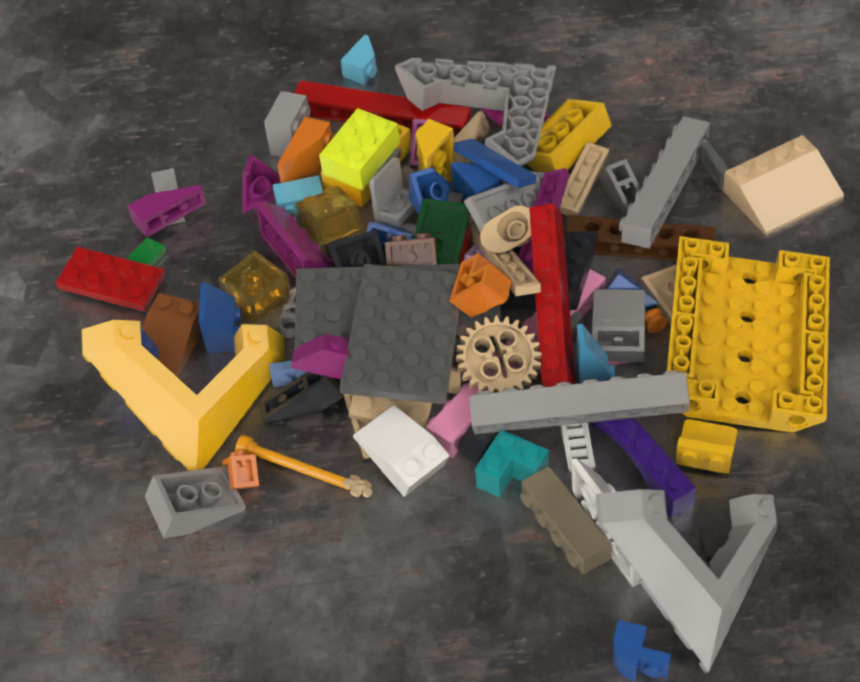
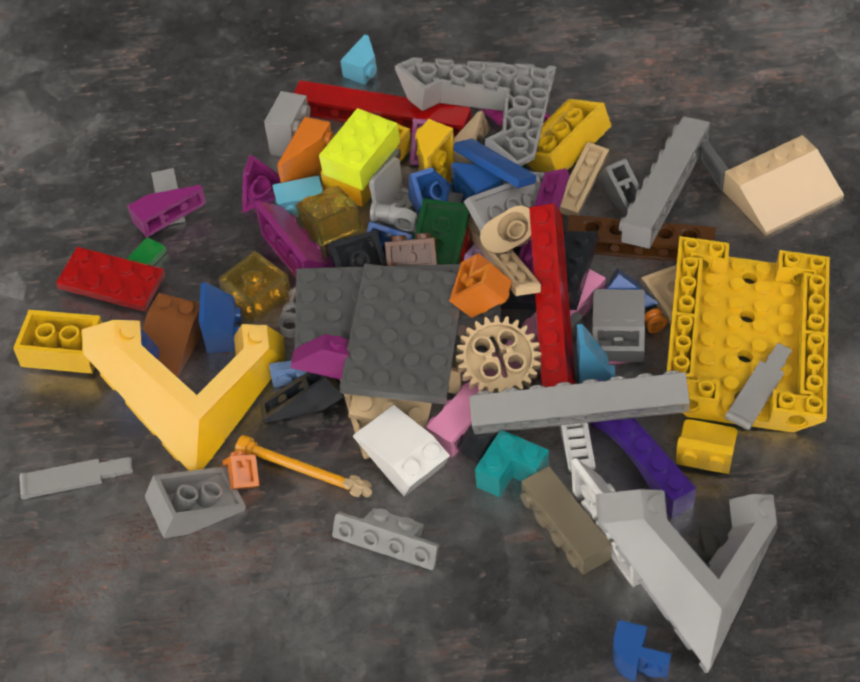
none -> yellow brick [13,310,103,374]
none -> light grey piece [19,457,133,500]
none -> light grey bracket [332,508,439,570]
none -> light grey connector [370,201,418,232]
none -> light grey piece [725,343,792,431]

